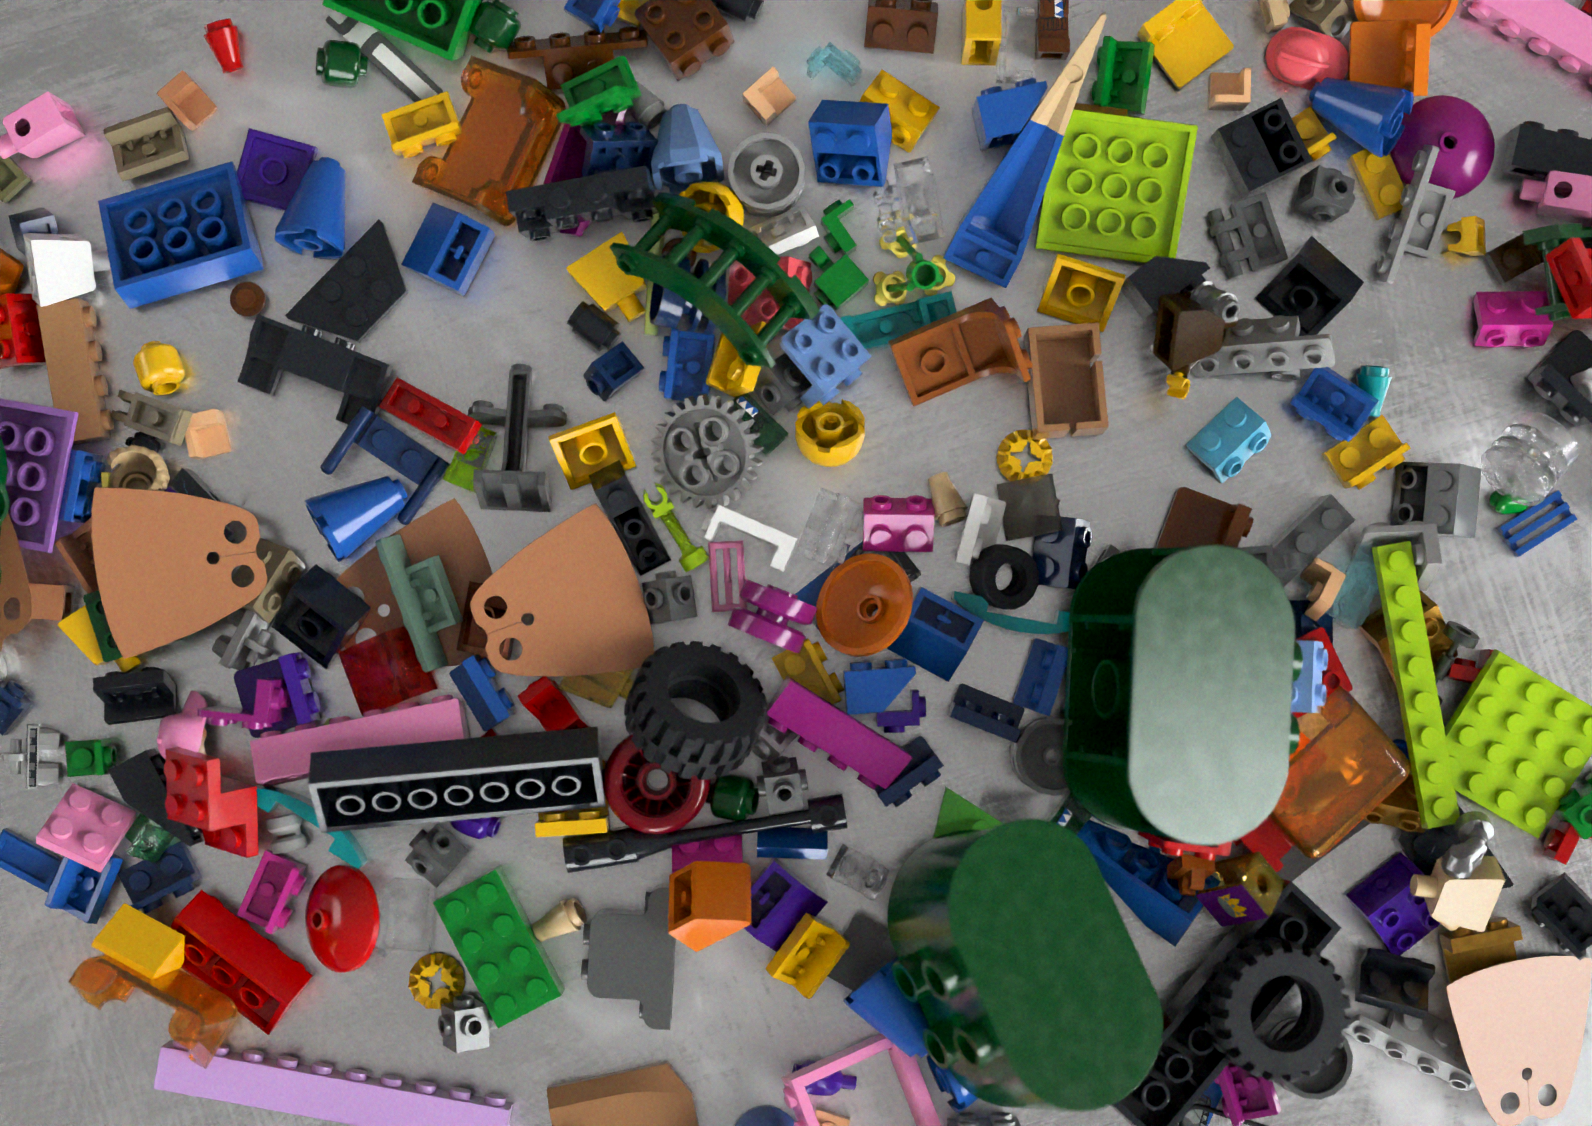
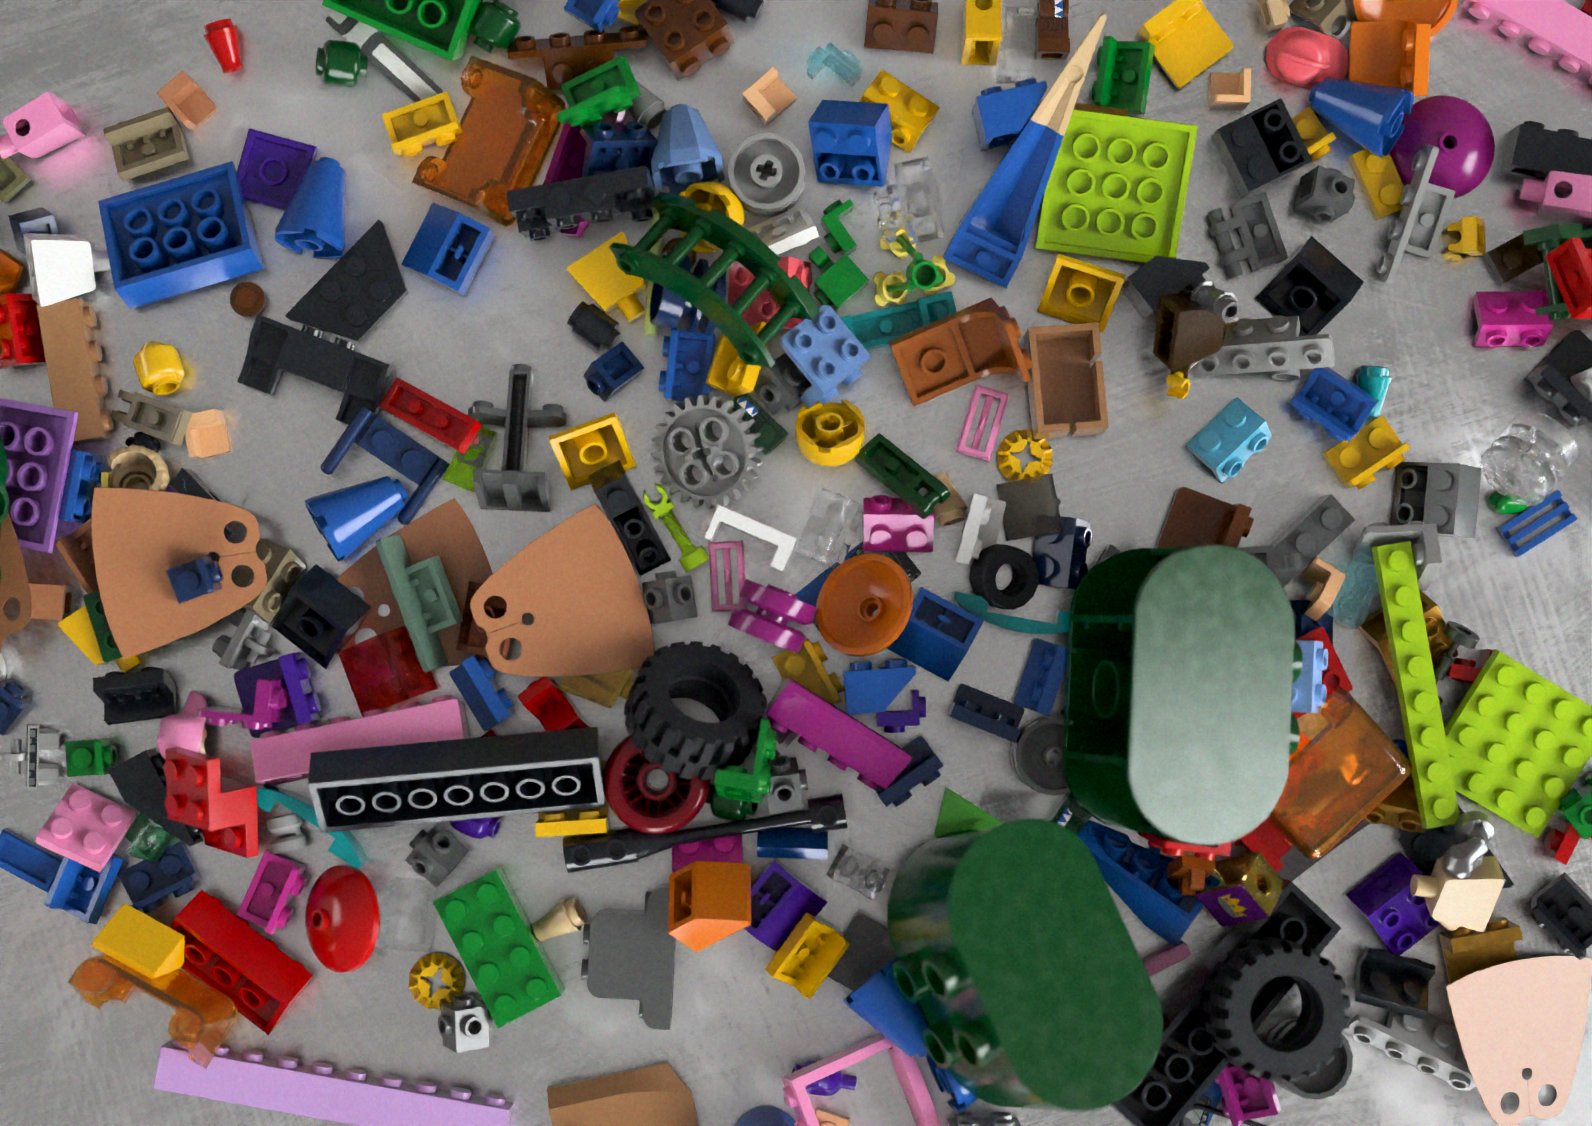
none -> dark blue bracket [166,555,223,604]
none -> green bracket [714,719,777,804]
none -> dark green plate [855,433,951,519]
none -> bright pink tile [955,384,1009,462]
none -> bright pink tile [1141,940,1192,977]

